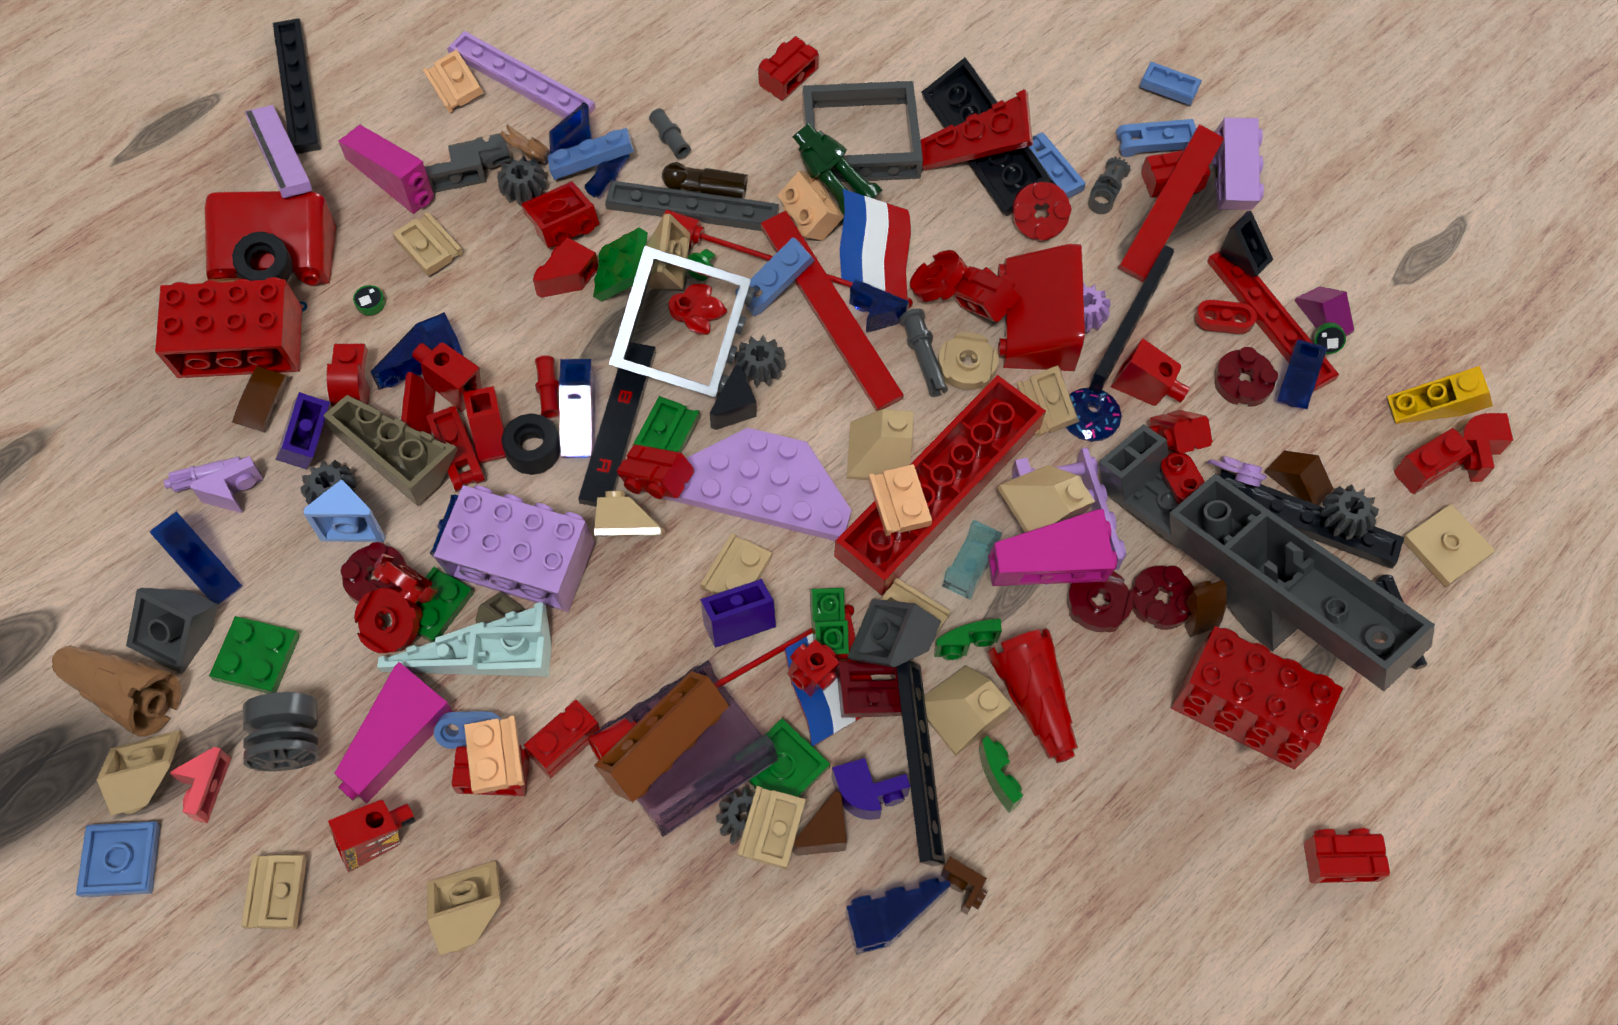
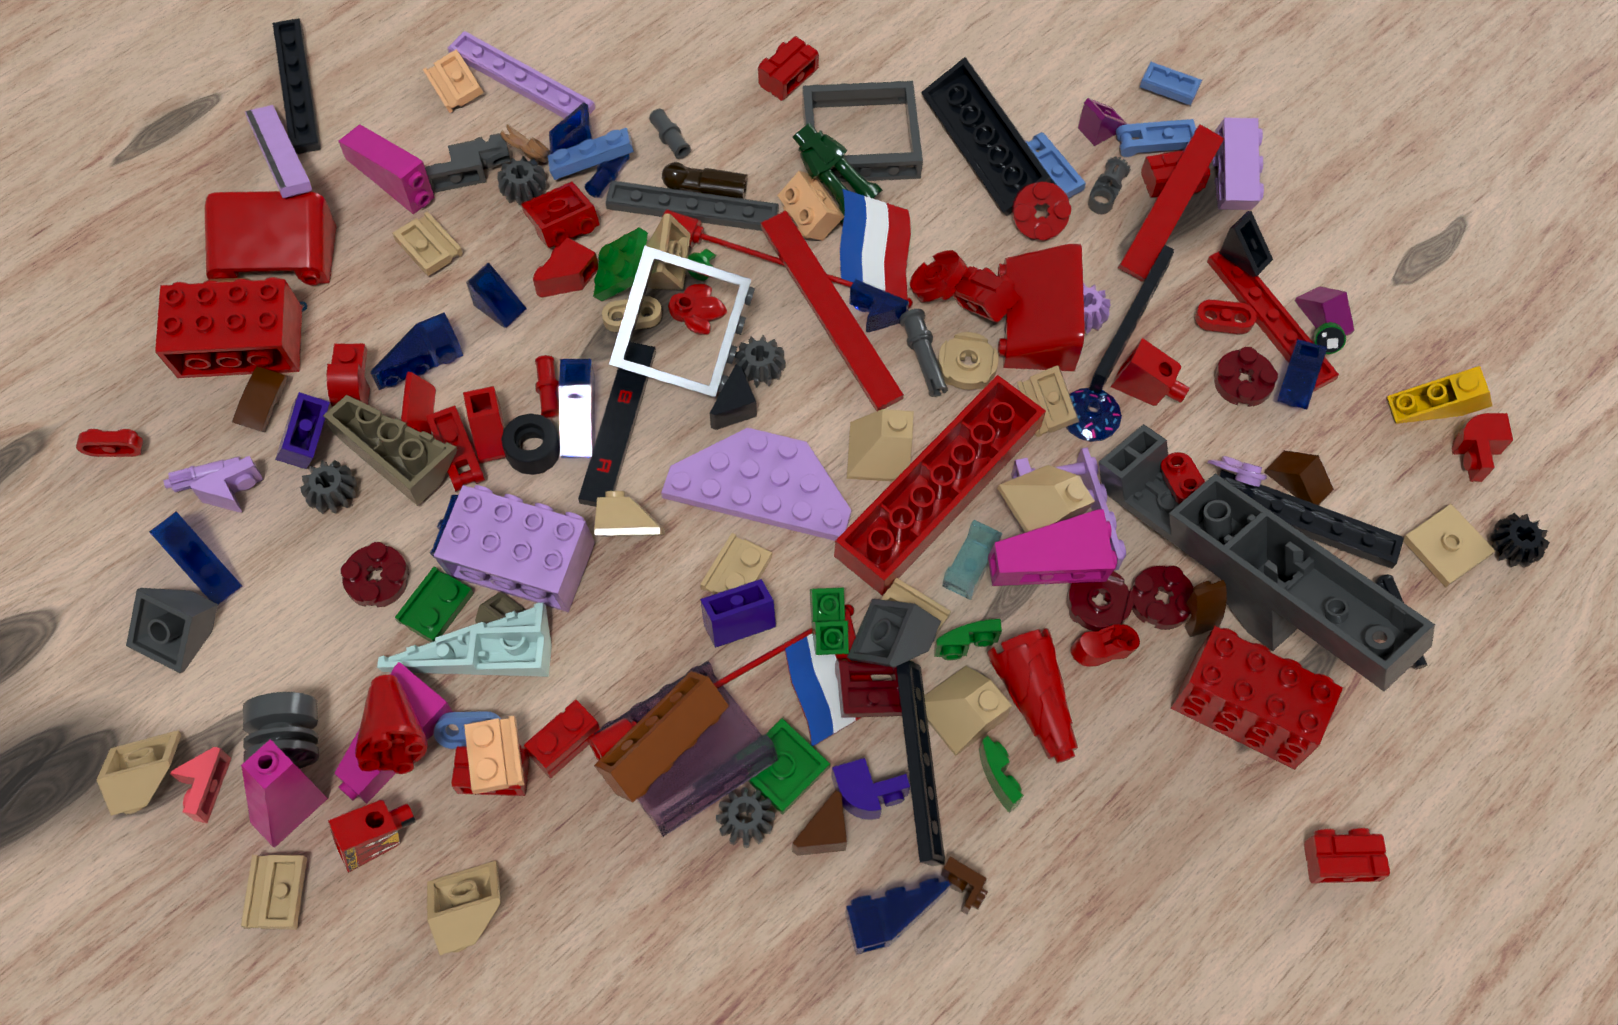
medium nougat cone [52,645,181,737] -> none
medium blue tile [76,821,161,897] -> none
green plate [209,616,300,694] -> none
black tyre [232,232,293,281] -> none
light blue slope [303,479,385,542] -> none
tile [353,285,385,316] -> none
red plate [354,587,422,653] -> none
red plate [372,554,439,603] -> none
red torso [412,343,482,412] -> none
red brick [617,444,694,499] -> none
green plate [633,396,700,453] -> none
medium blue plate [735,237,815,316] -> none
tan plate [737,786,806,870] -> none
red brick [787,639,839,697] -> none
light nougat plate [869,464,932,536] -> none
red wing [920,89,1033,171] -> none
red brick [1149,410,1213,454] -> none
dark grey gear [1320,484,1379,540] -> none
red brick [1394,428,1473,495] -> none
none -> red plate [76,429,143,457]
none -> dark pink slope [241,739,328,848]
none -> red cone [355,675,428,774]
none -> clear blue slope [466,263,527,328]
none -> tan plate [602,296,662,332]
none -> red piece [1071,624,1140,667]
none -> magenta slope [1078,98,1127,146]
none -> black gear [1489,513,1550,568]

